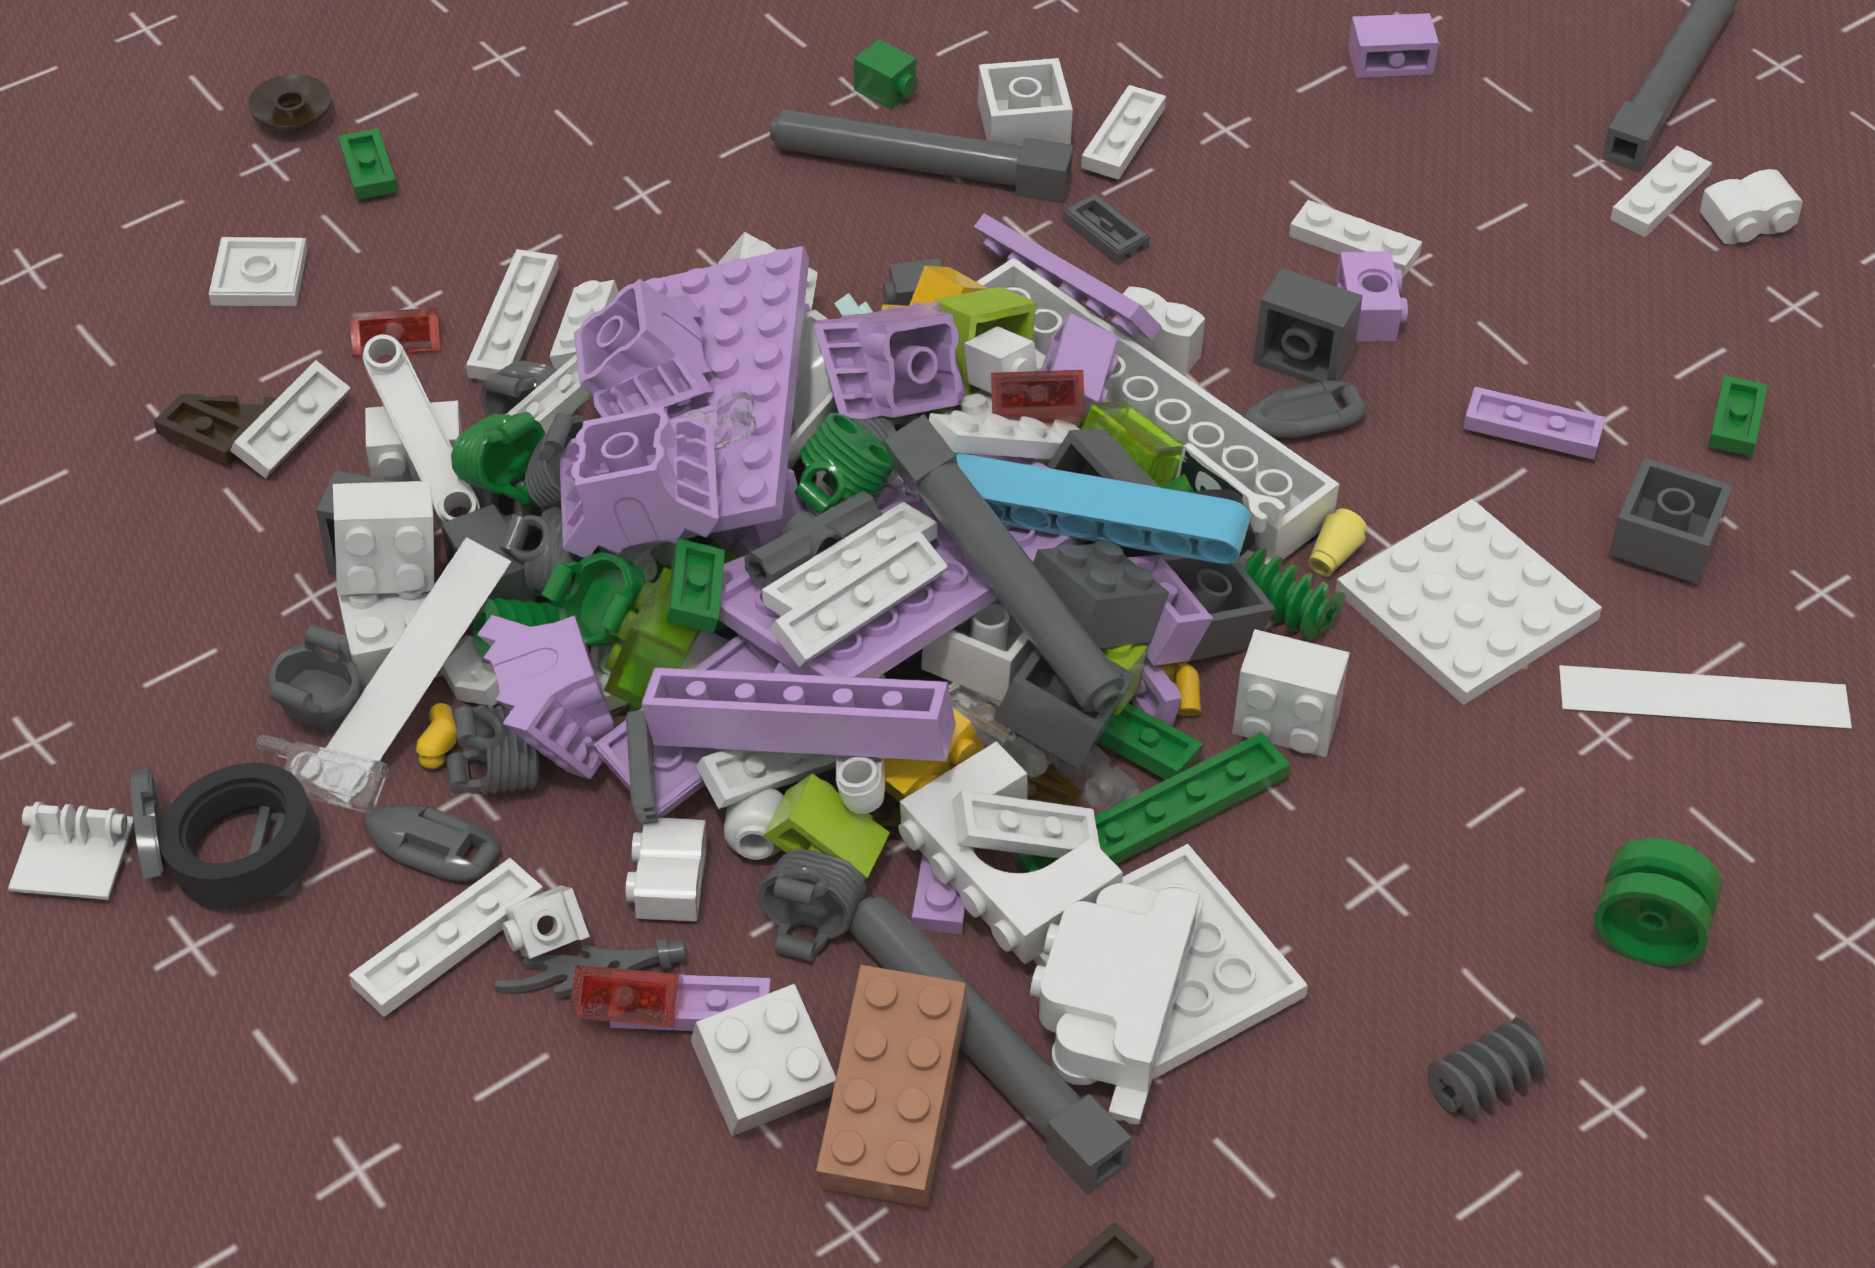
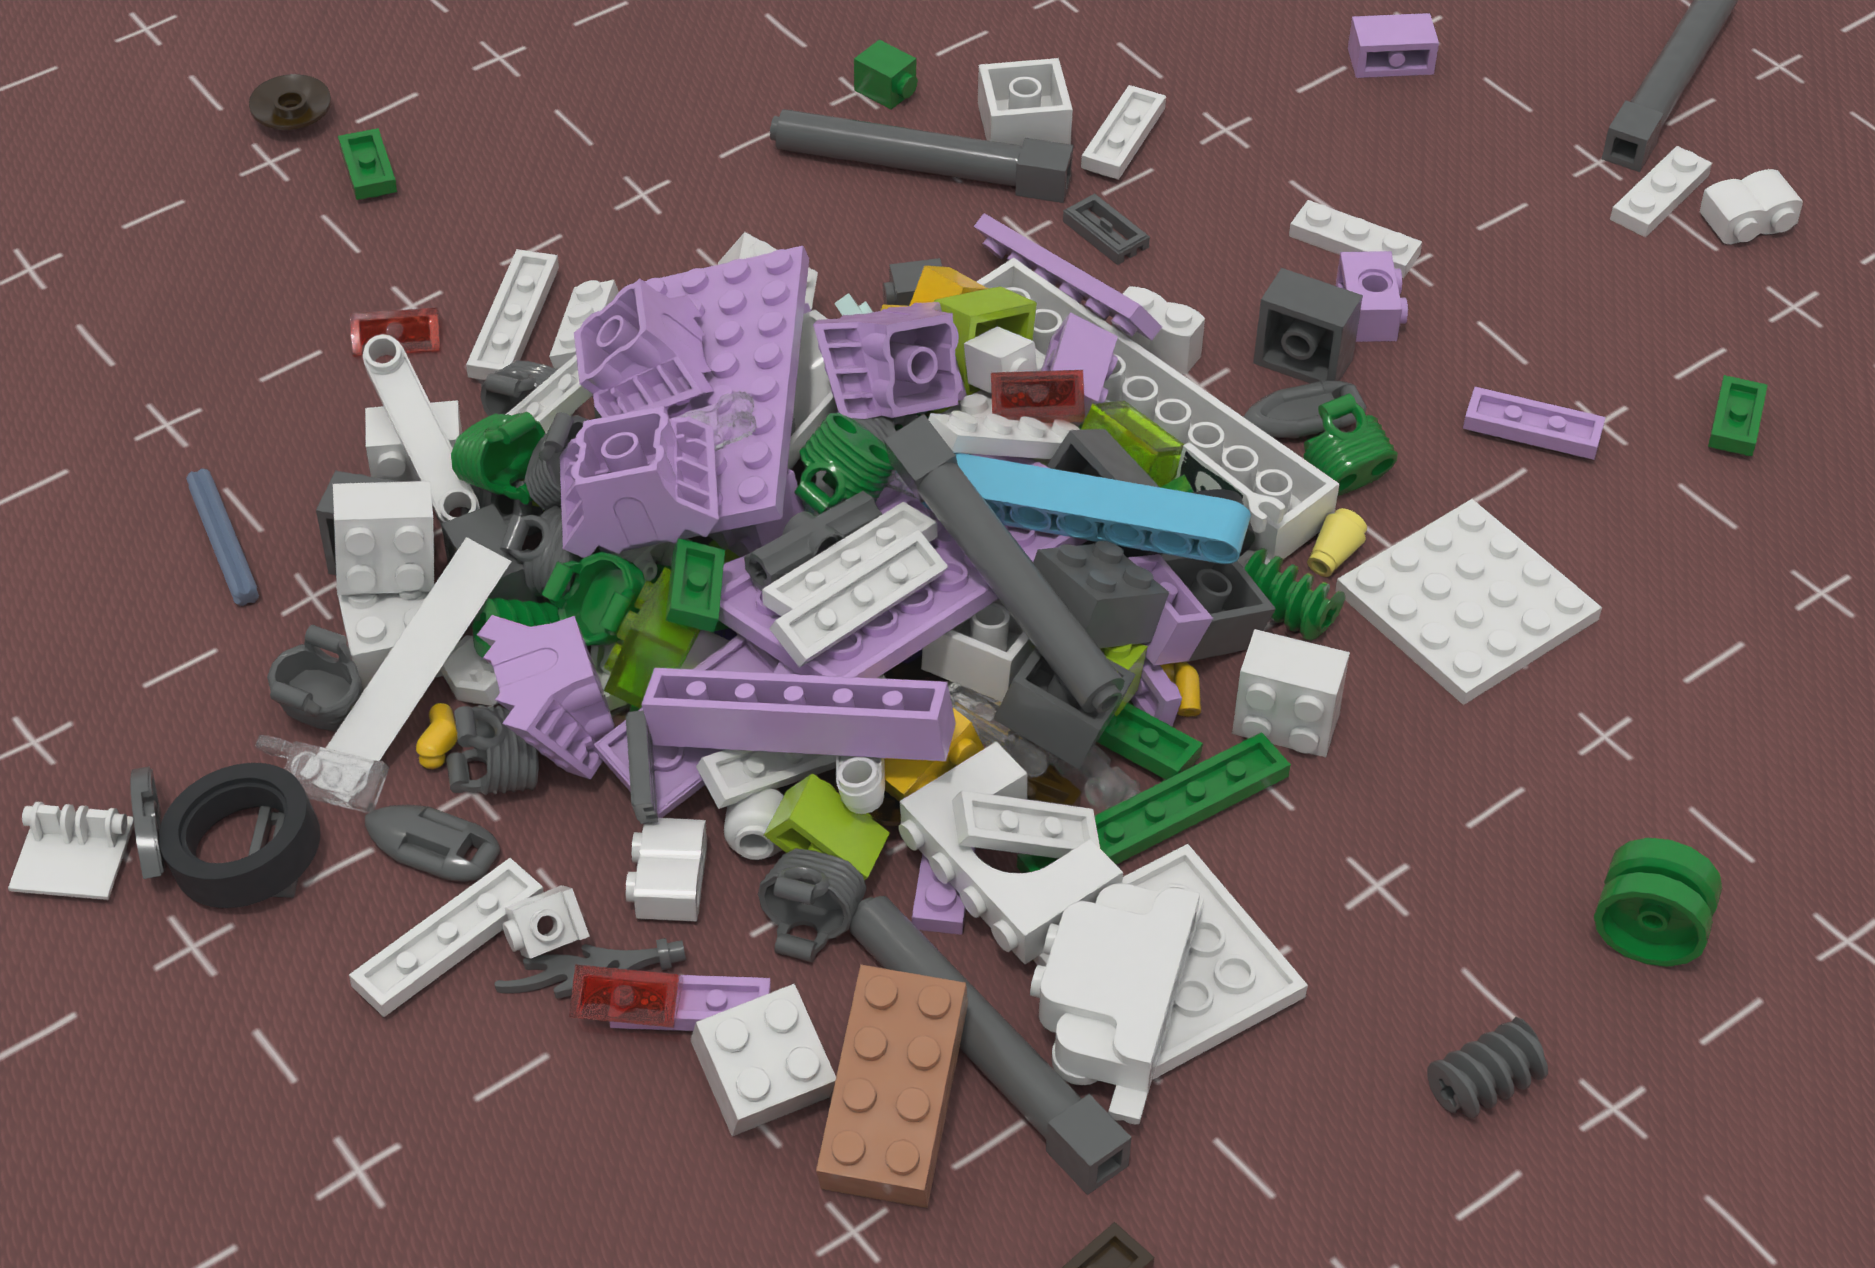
dark brown wing [153,394,276,465] -> none
white tile [209,237,308,306] -> none
white plate [230,360,351,479] -> none
white sticker [1559,665,1852,729] -> none
dark grey brick [1609,457,1733,584] -> none
none -> sand blue axle [186,468,259,606]
none -> green piece [1303,393,1398,496]

